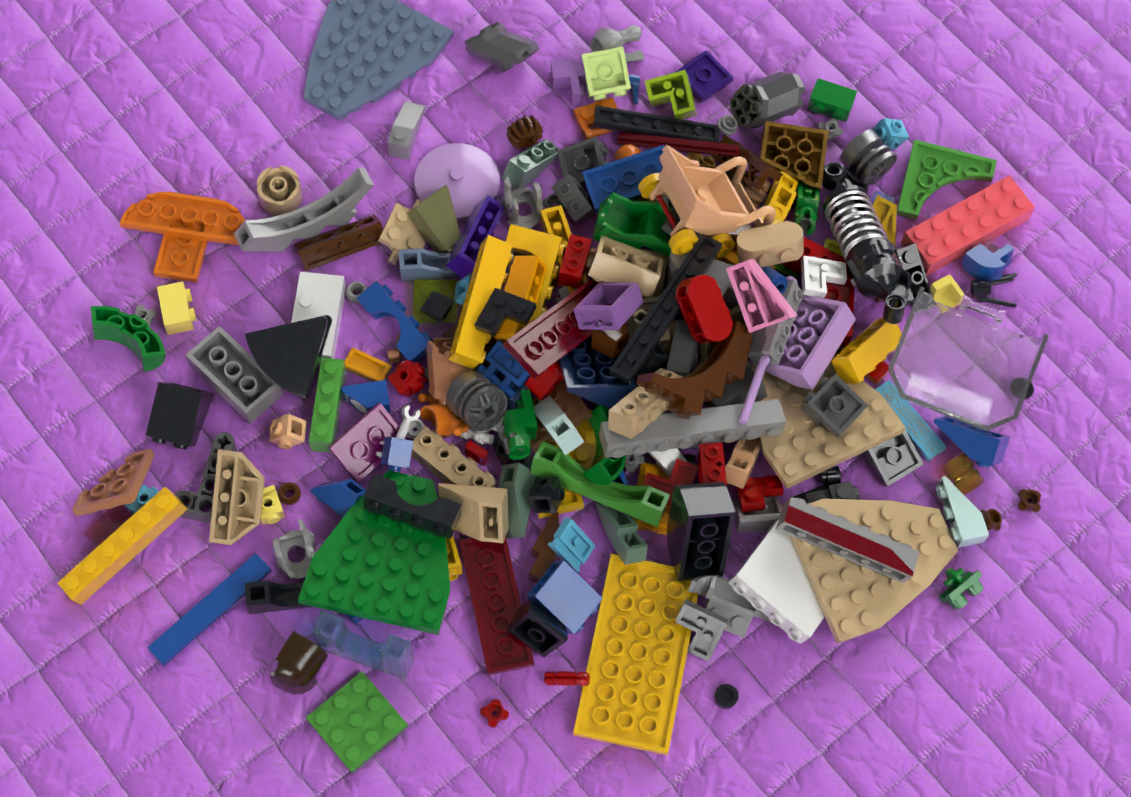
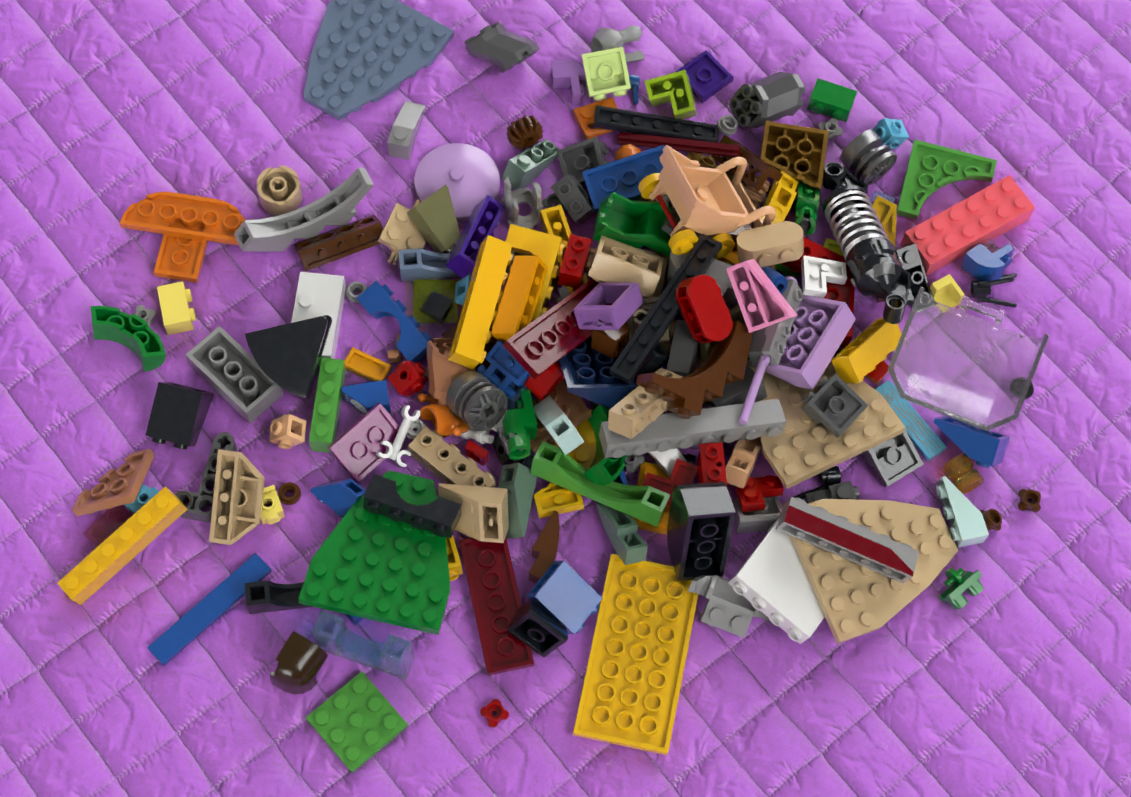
light grey piece [272,519,316,578] -> none
brick [380,437,413,472] -> none
black plate [474,288,537,337] -> none
black brick [529,477,565,513] -> none
red axle [544,671,590,686] -> none
medium azure plate [548,517,596,573] -> none
plate [675,599,729,662] -> none
black tile [714,684,739,709] -> none

